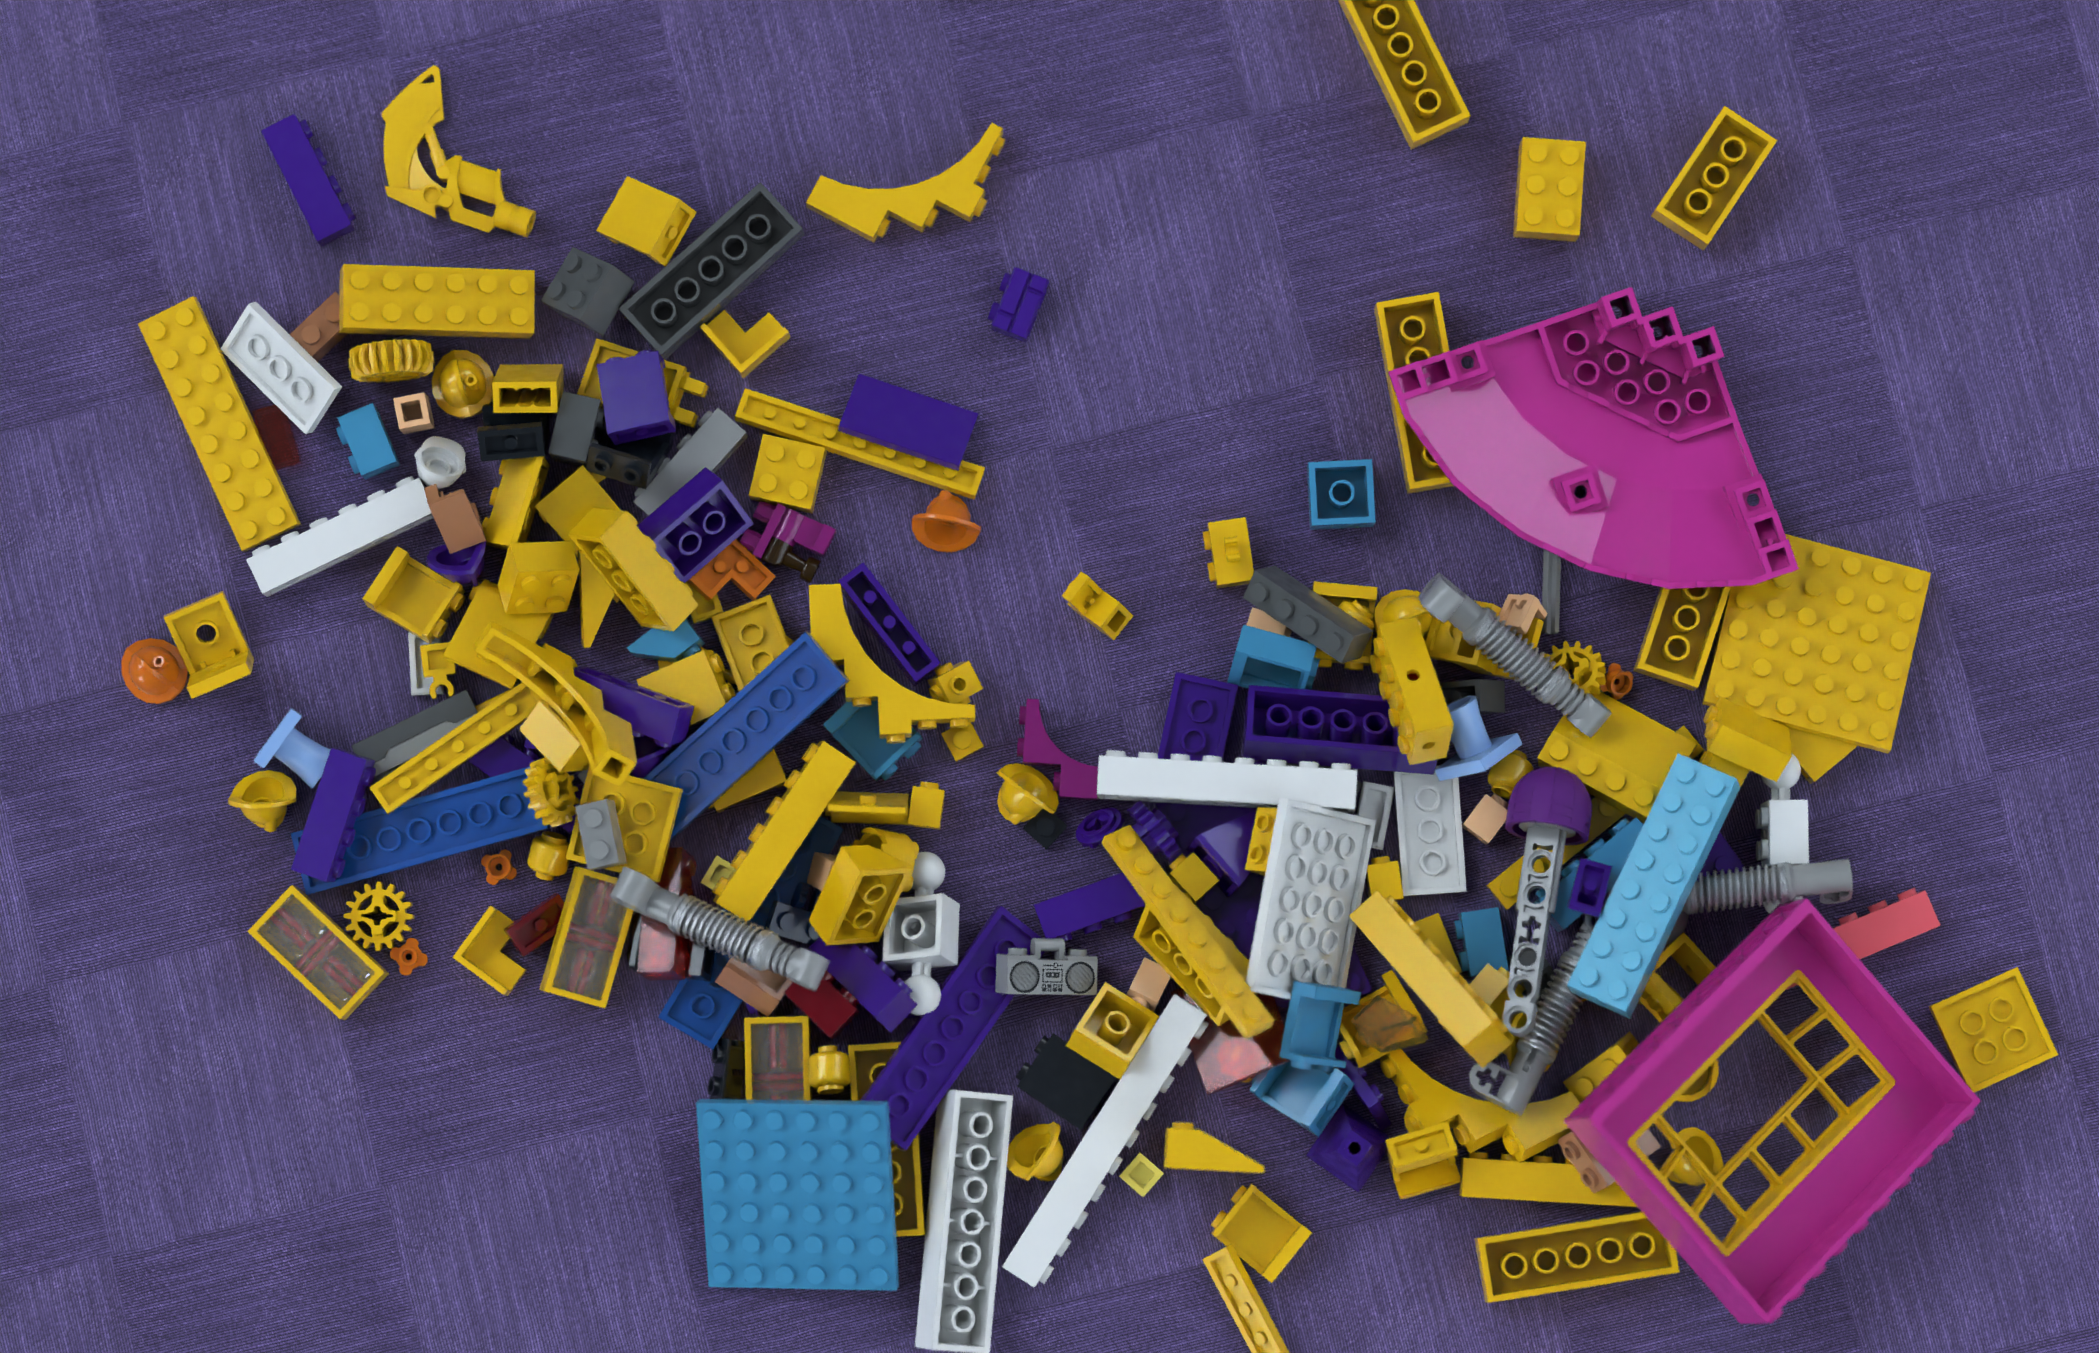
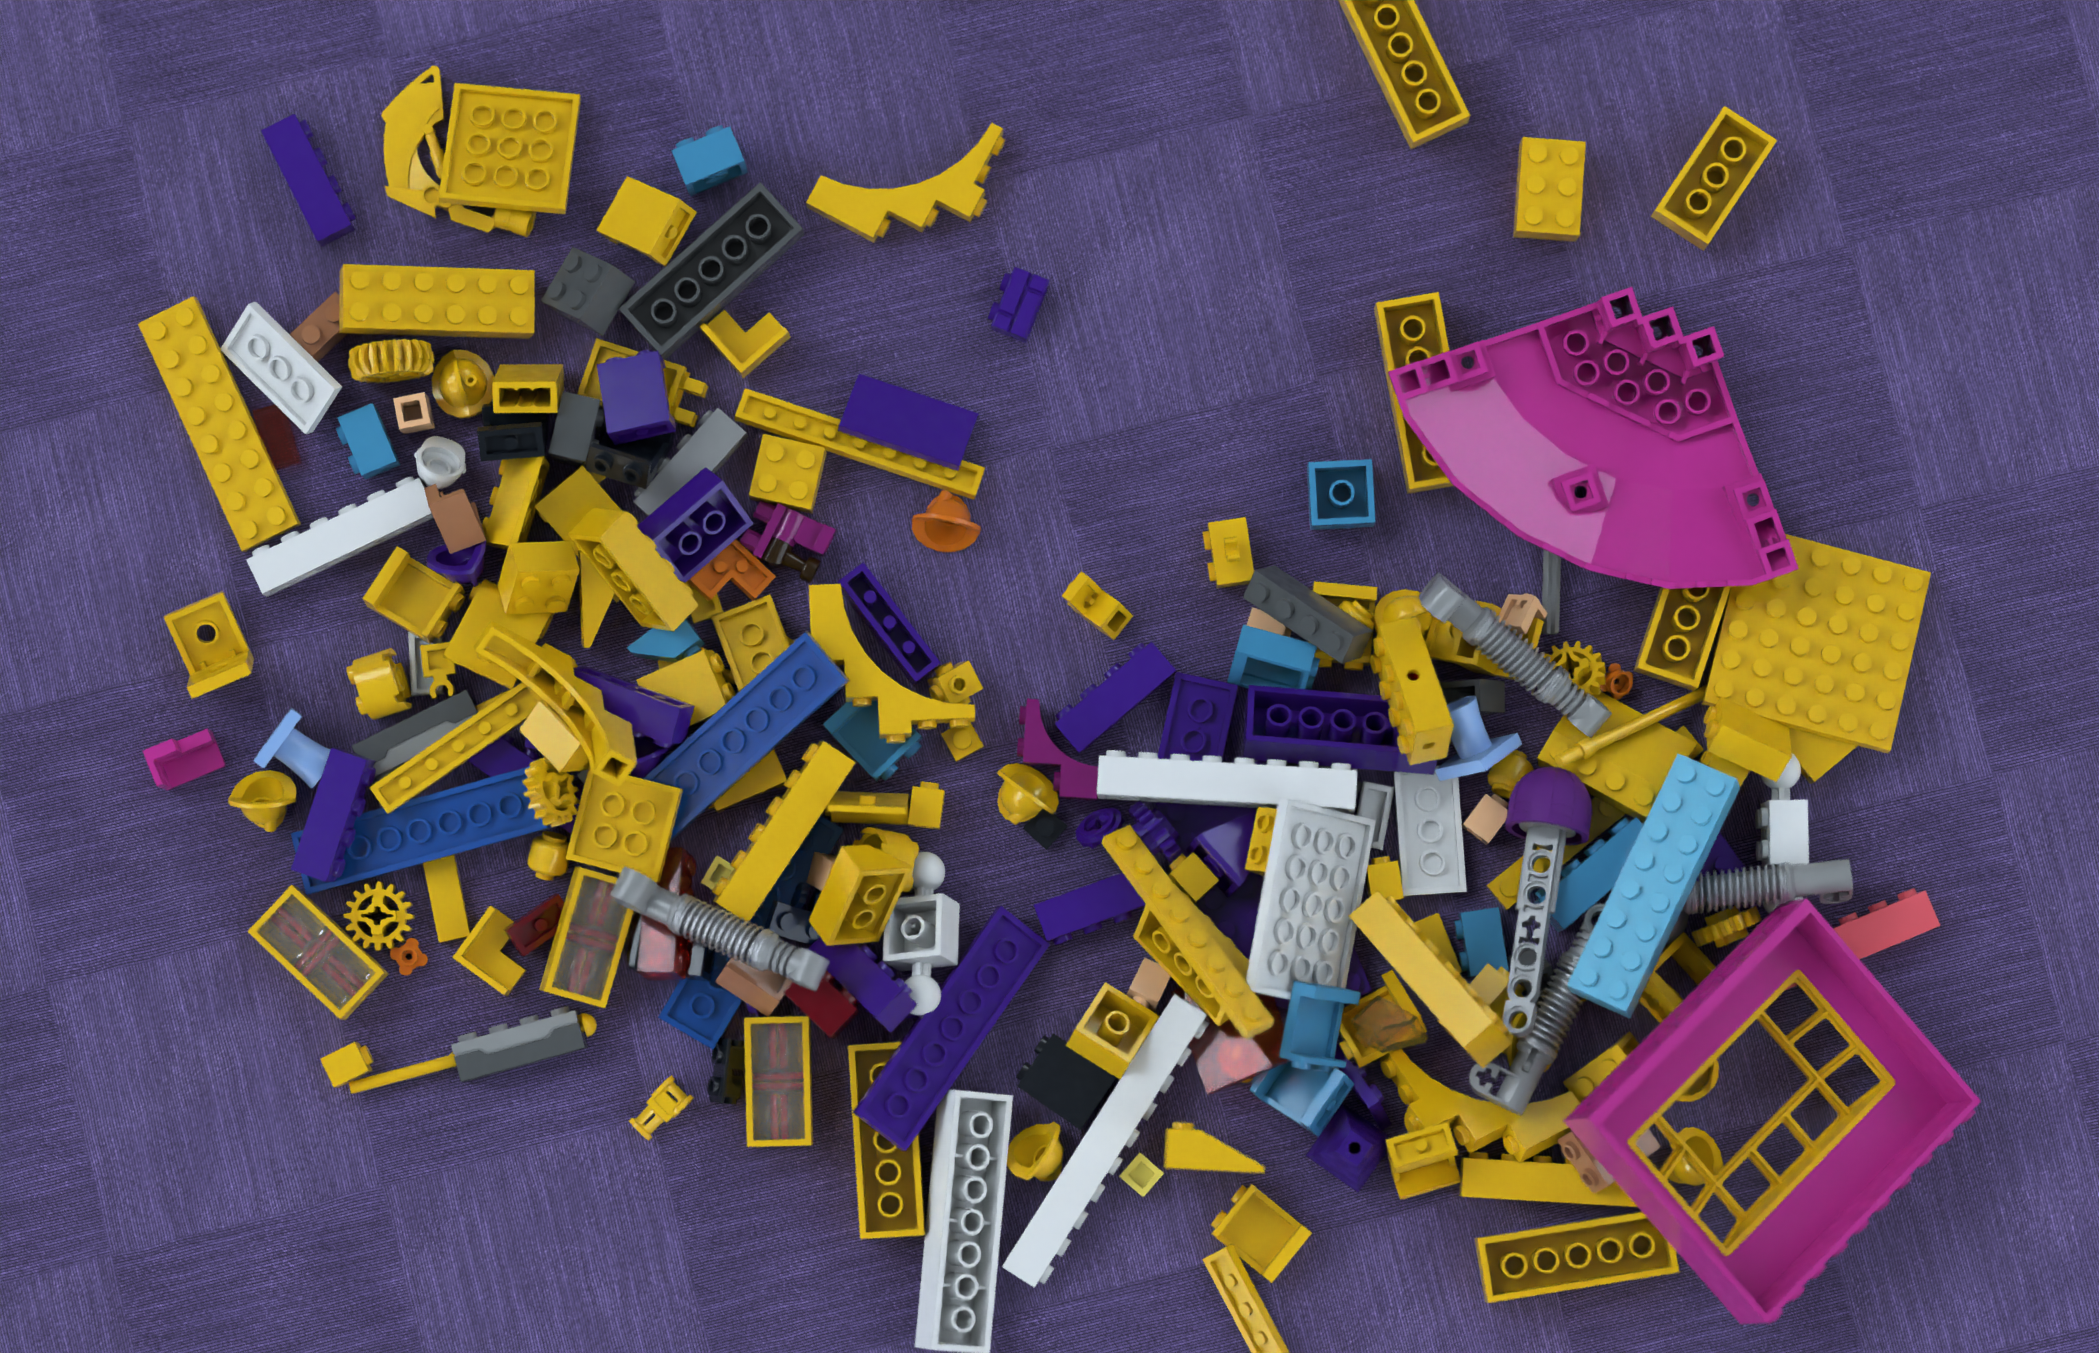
orange helmet [121,638,188,704] -> none
orange plate [481,849,517,885] -> none
light grey brick [575,799,627,870] -> none
dark azure plate [696,1099,899,1291] -> none
yellow head [808,1045,851,1094] -> none
light grey piece [995,938,1098,995] -> none
dark purple slope [1567,858,1612,917] -> none
yellow plate [1928,967,2058,1093] -> none
none -> dark pink panel [142,729,226,791]
none -> yellow brick [320,1042,374,1088]
none -> yellow brick [346,648,412,720]
none -> piece [349,1006,597,1094]
none -> yellow tile [423,855,470,943]
none -> yellow plate [438,83,581,214]
none -> yellow connector [629,1075,694,1141]
none -> dark azure brick [671,125,748,197]
none -> dark purple brick [1054,641,1176,755]
none -> yellow bar [1555,685,1707,767]
none -> yellow gear [1692,906,1762,948]

